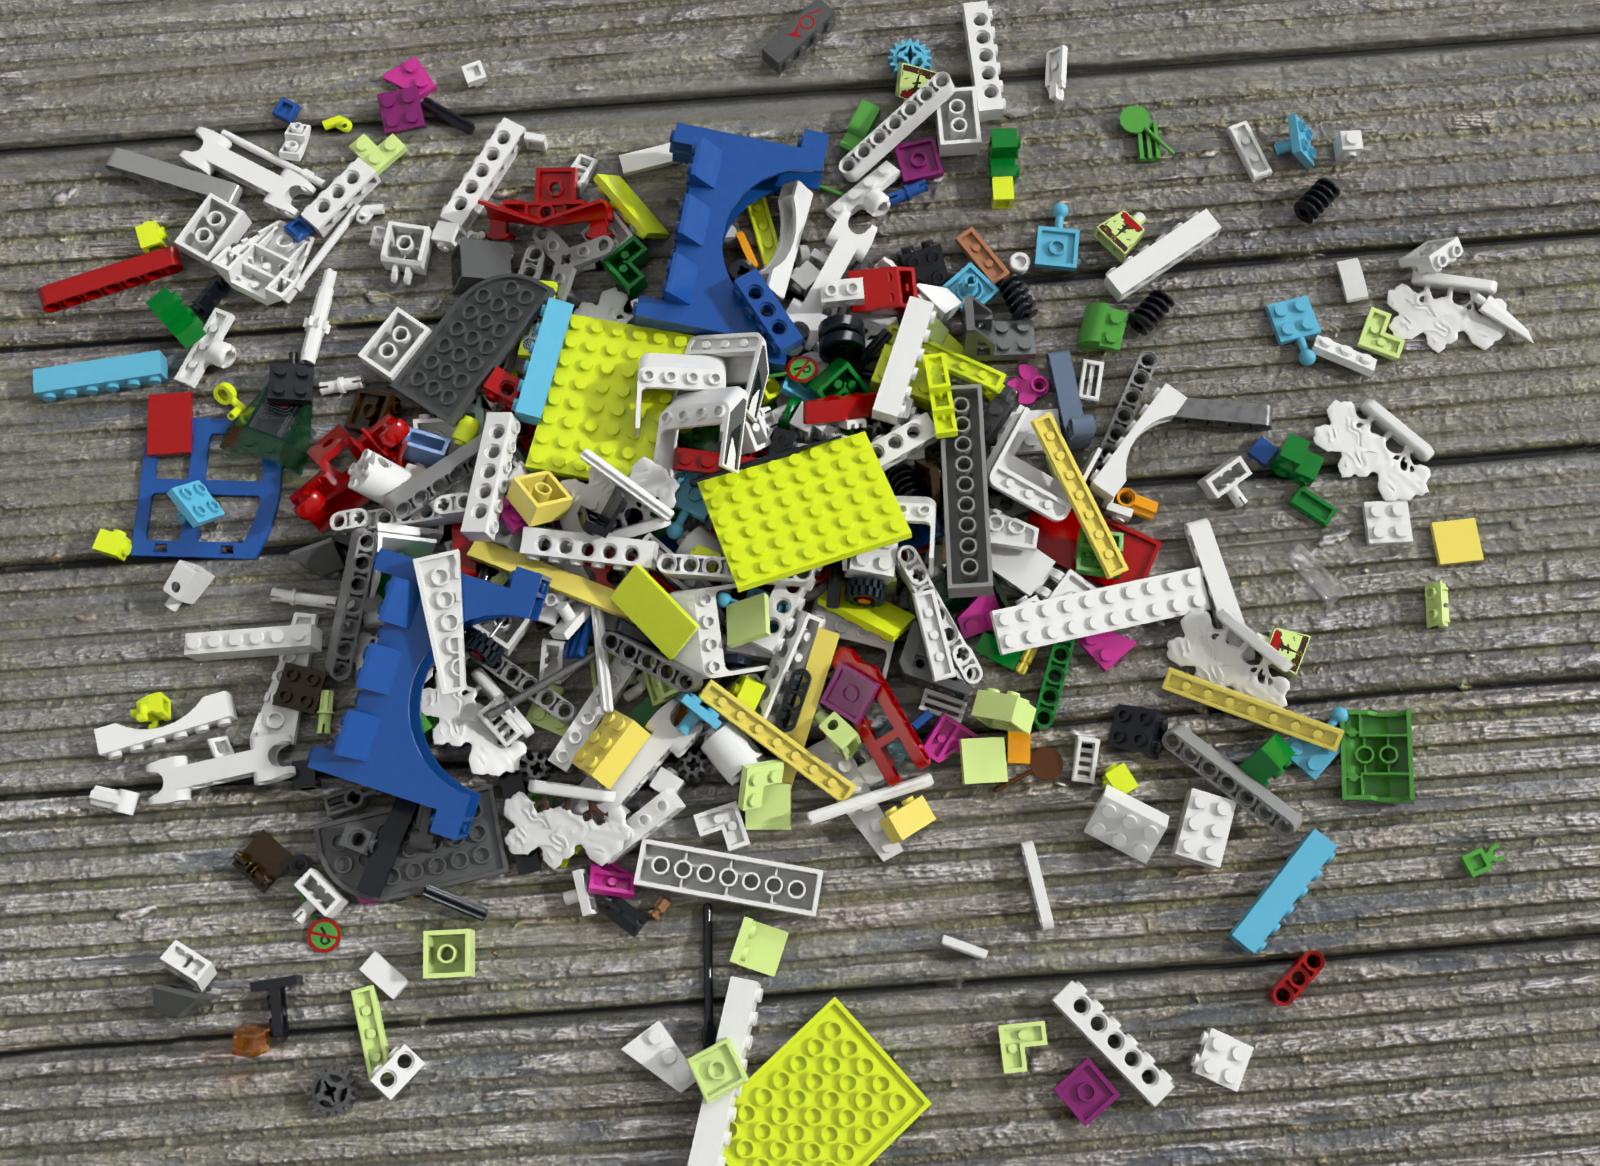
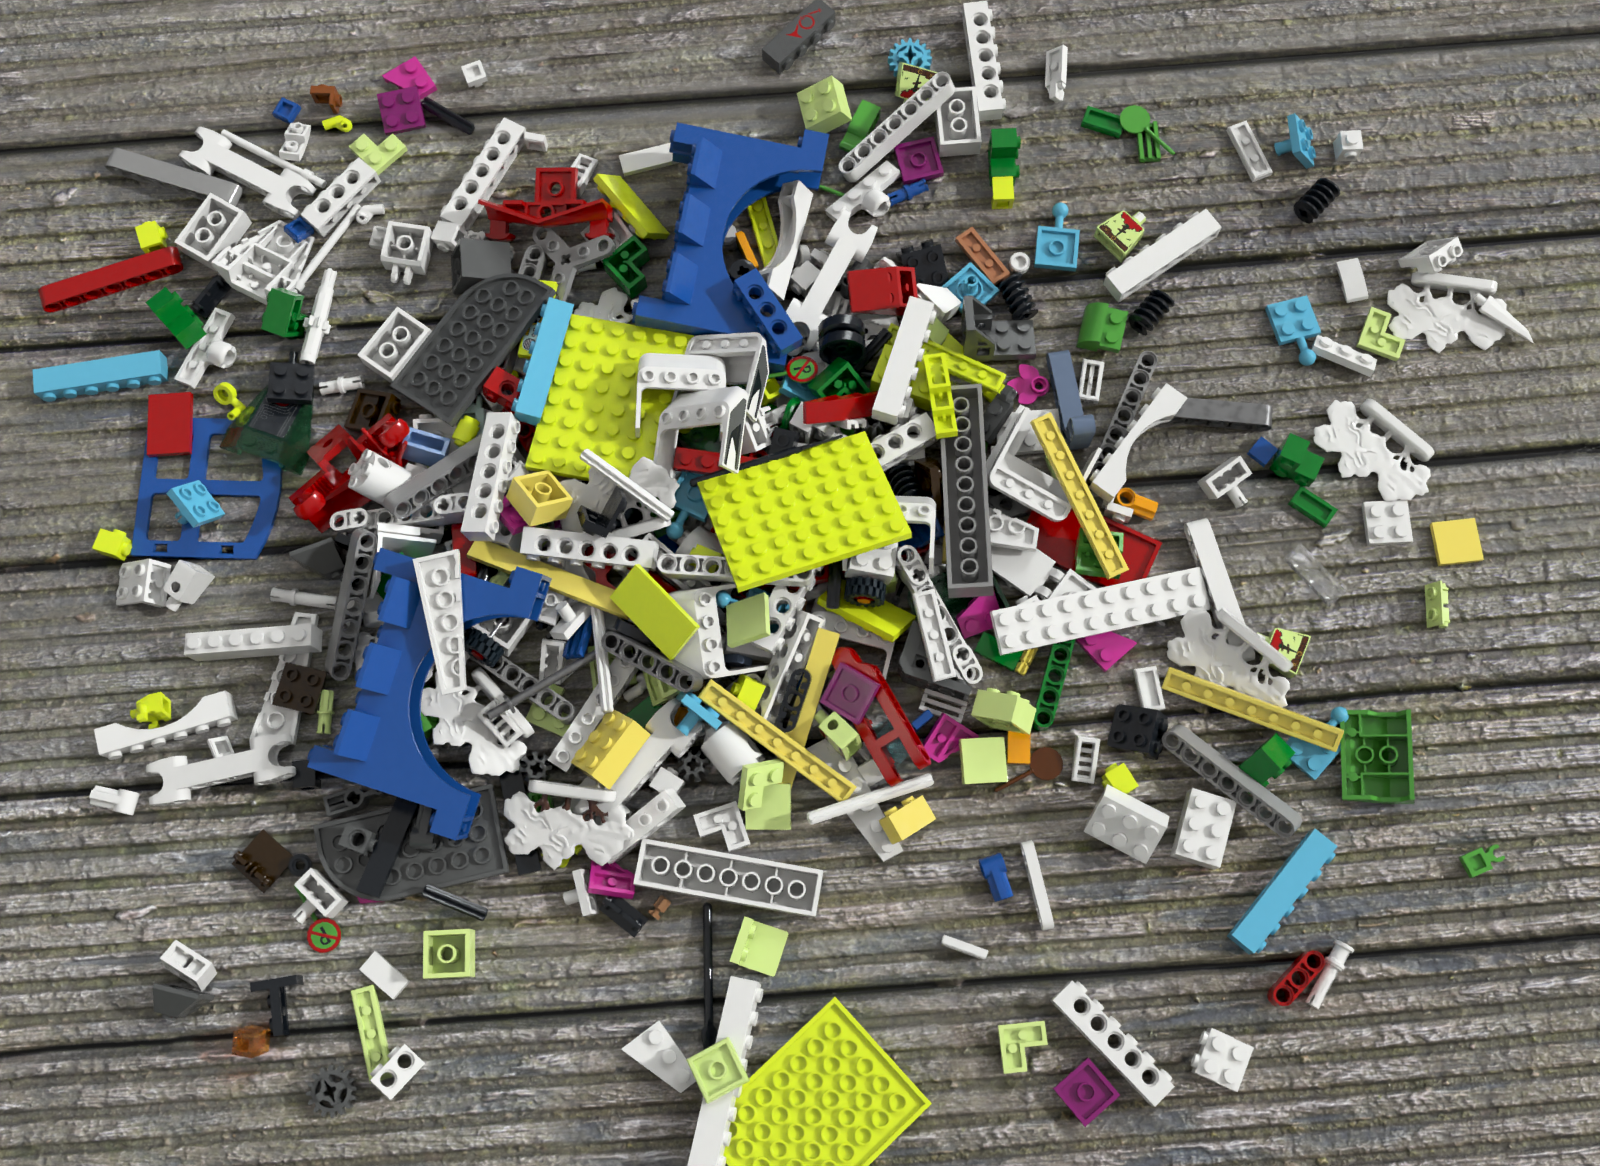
white brick [820,277,865,309] -> none
none -> white bracket [116,559,171,608]
none -> green brick [261,288,308,337]
none -> dark orange bracket [310,84,342,114]
none -> yellowish green brick [797,75,852,133]
none -> blue piece [978,853,1014,902]
none -> green tile [1080,106,1123,139]
none -> white tile [1133,666,1165,711]
none -> white pin [1305,939,1354,1010]

